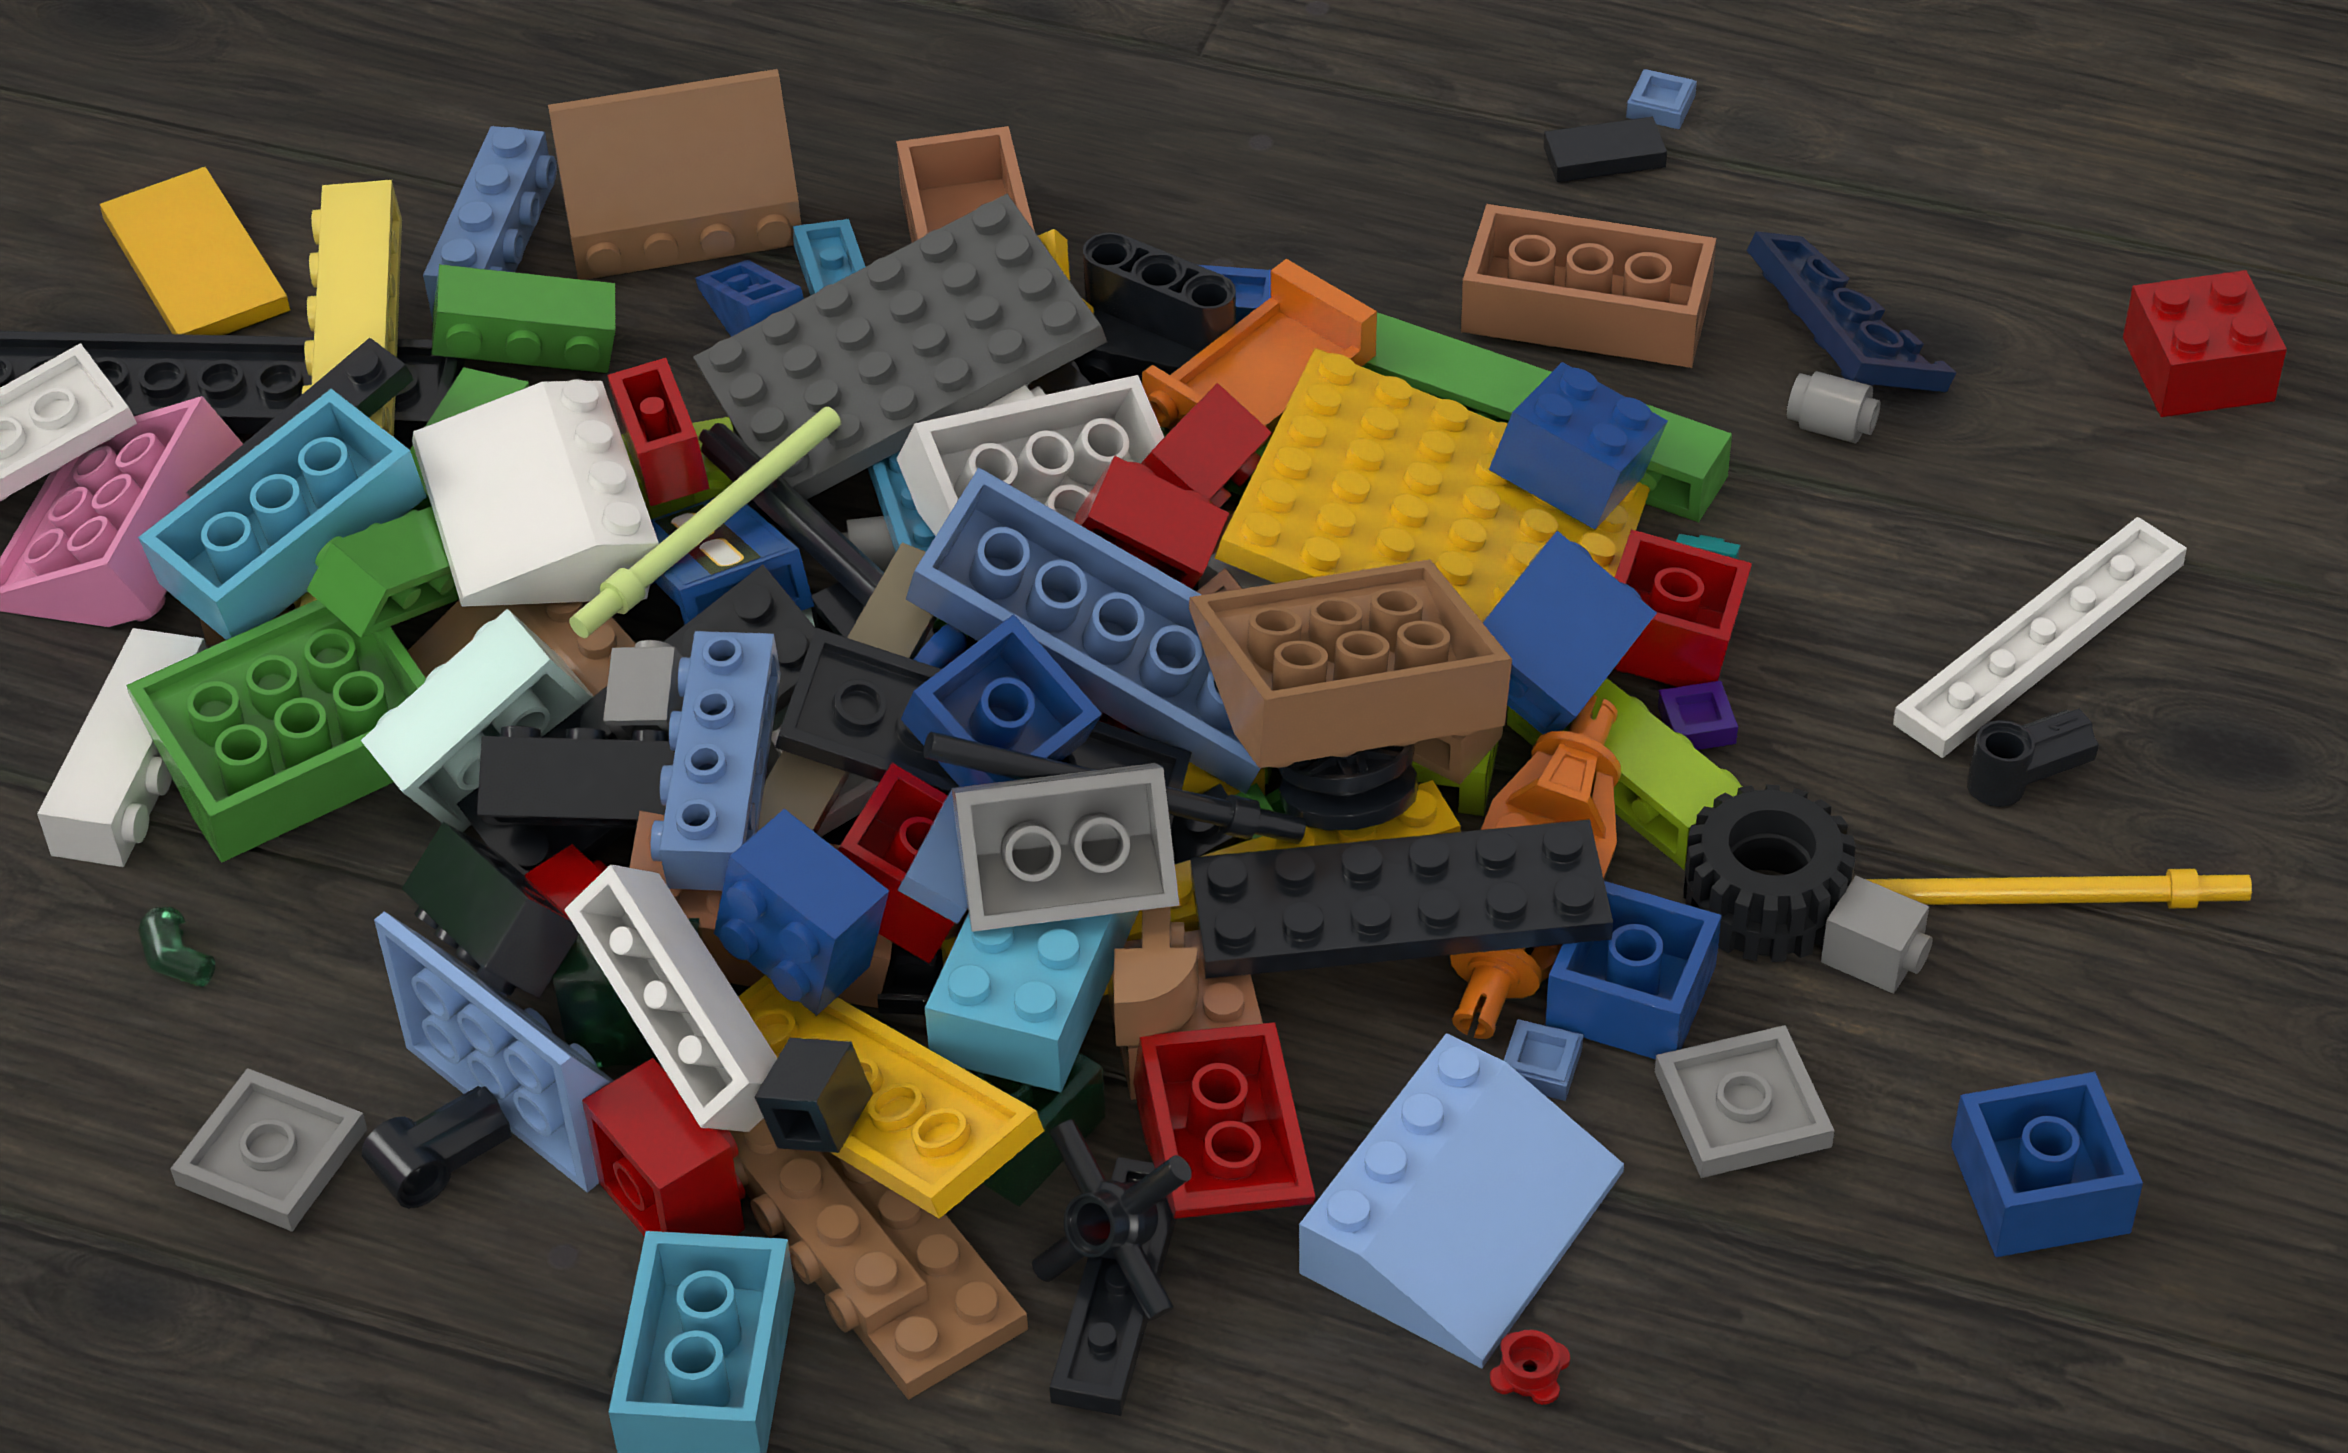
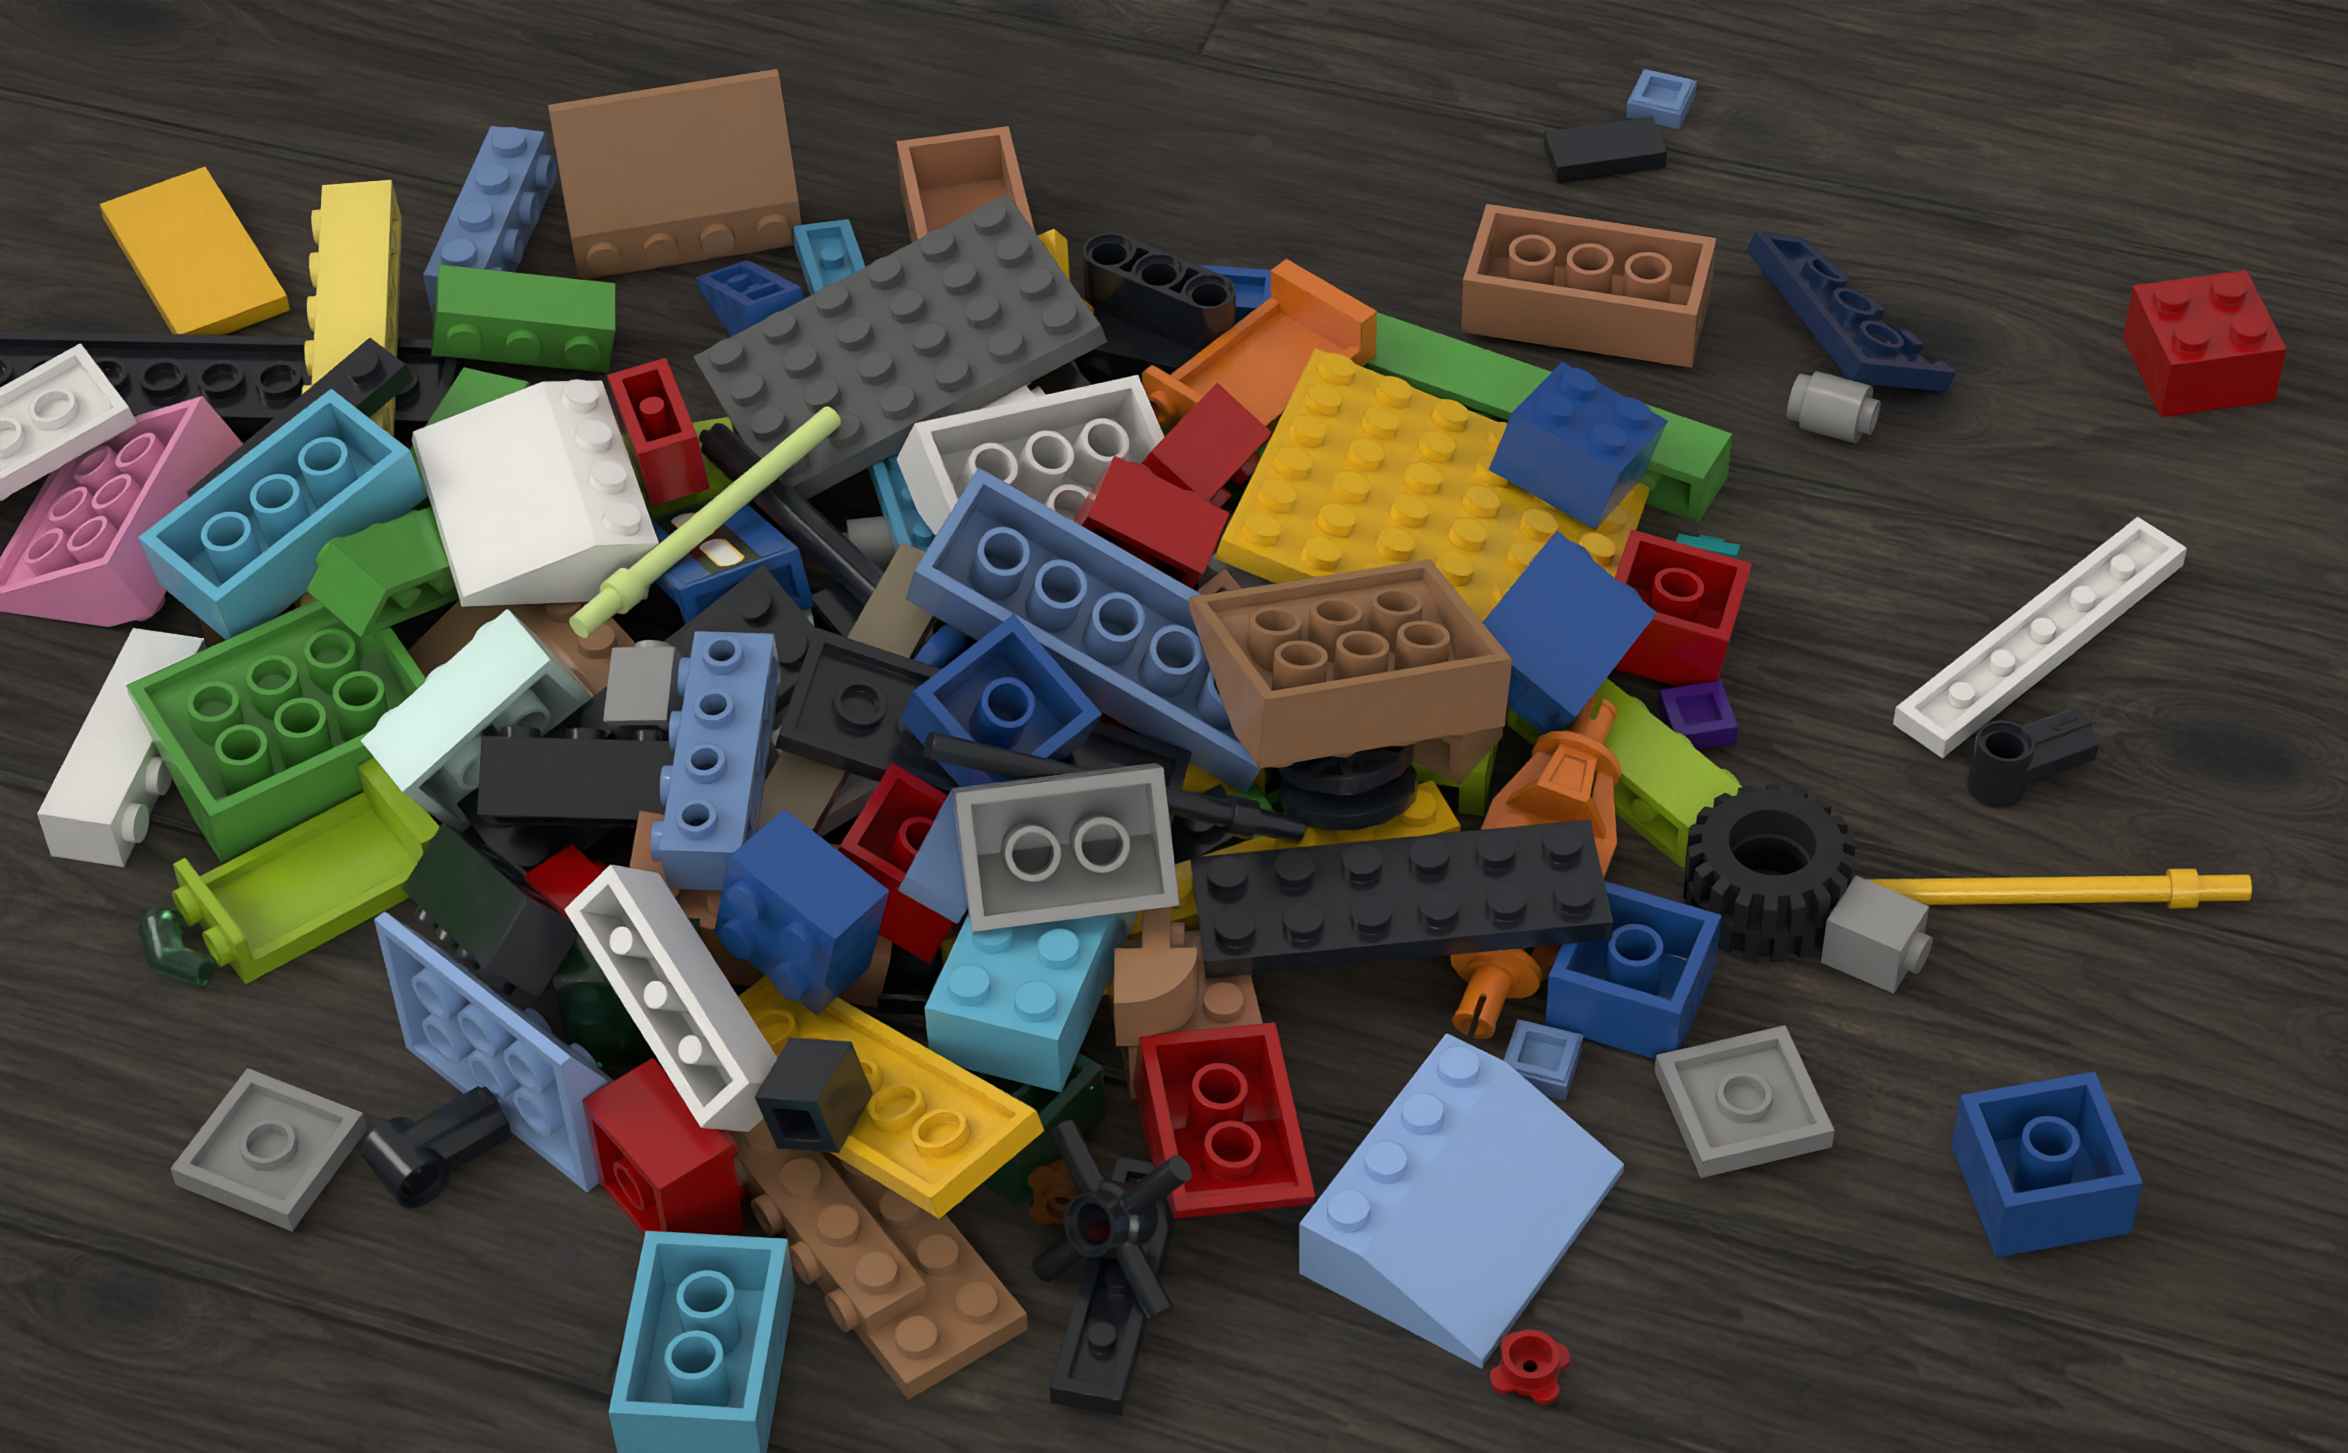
none -> lime panel [172,757,440,984]
none -> reddish brown plate [1028,1160,1081,1226]

